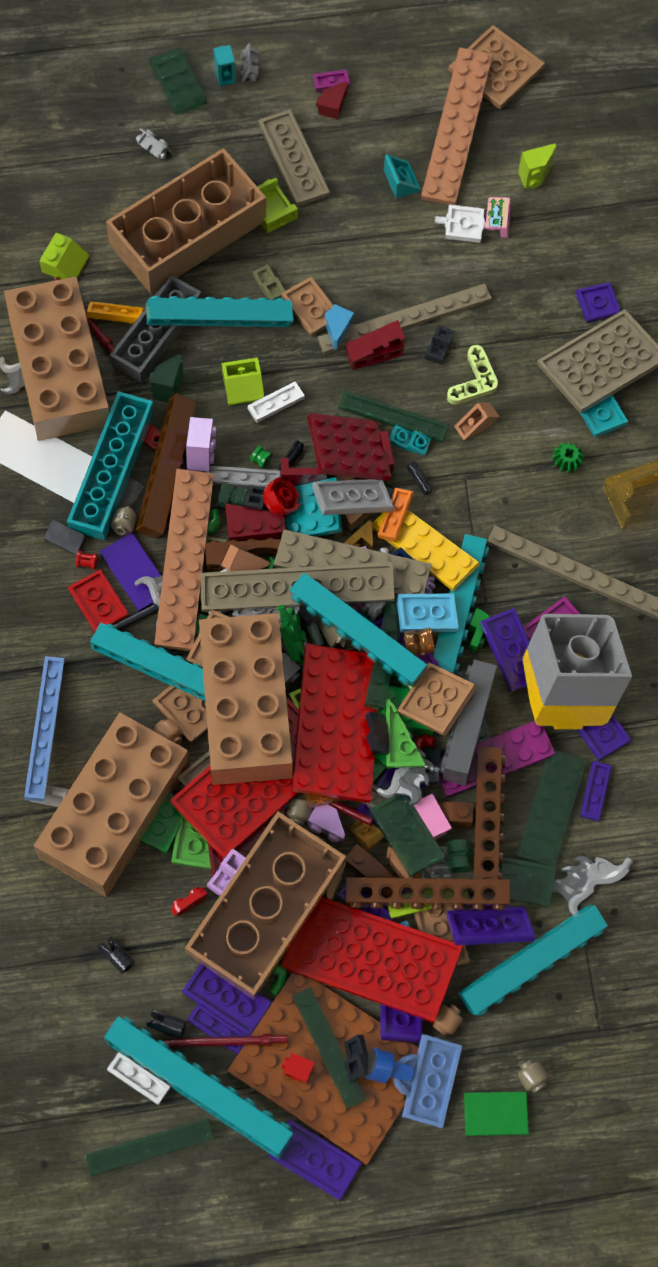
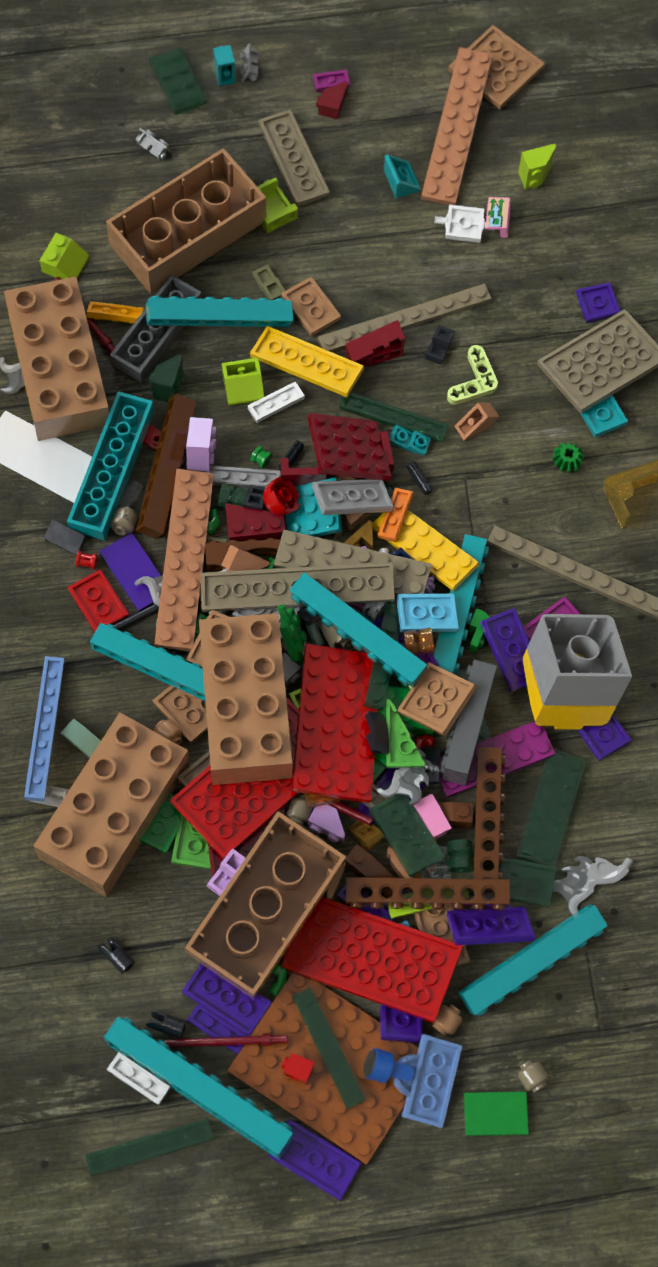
red plate [171,887,209,917] -> none
dark azure slope [324,304,354,350] -> none
black slope [344,1034,368,1082] -> none
dark purple tile [580,761,612,822] -> none
none -> sand green slope [60,719,101,759]
none -> yellow plate [250,326,364,397]

